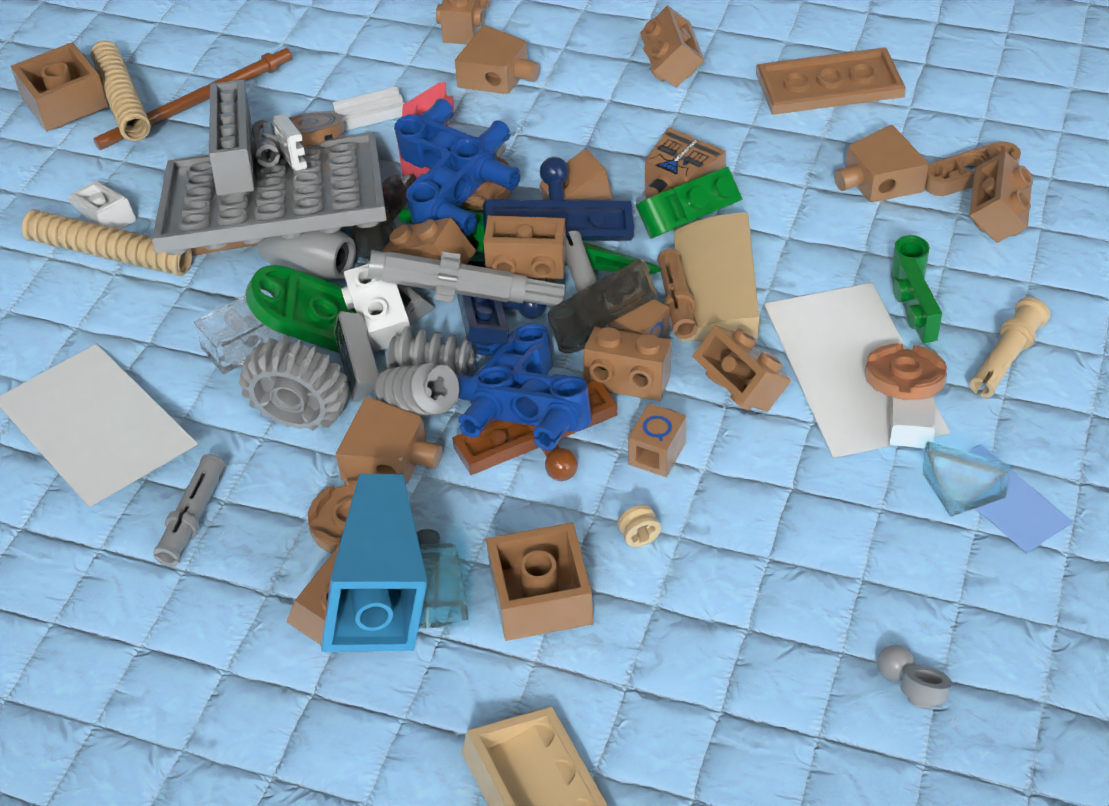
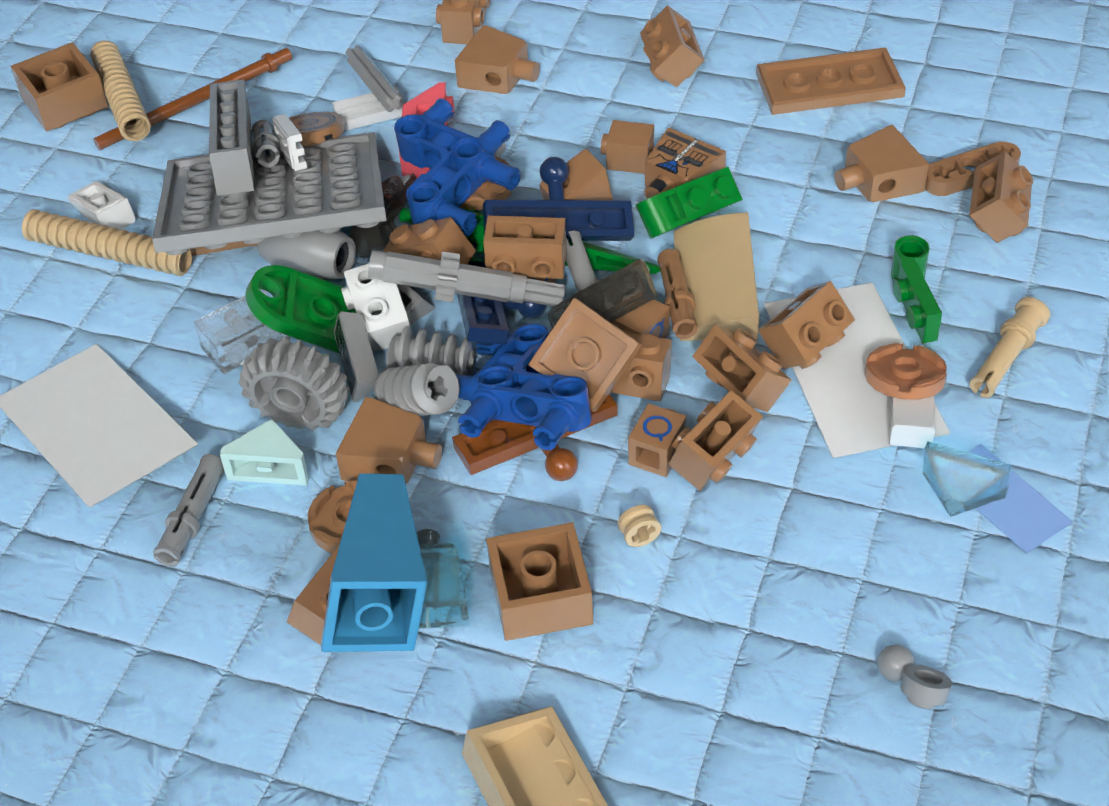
none -> light aqua slope [220,419,309,486]
none -> light grey axle [345,45,402,112]
none -> medium nougat plate [528,298,642,412]
none -> medium nougat brick [601,120,654,174]
none -> medium nougat brick [668,390,764,491]
none -> medium nougat brick [758,281,855,369]

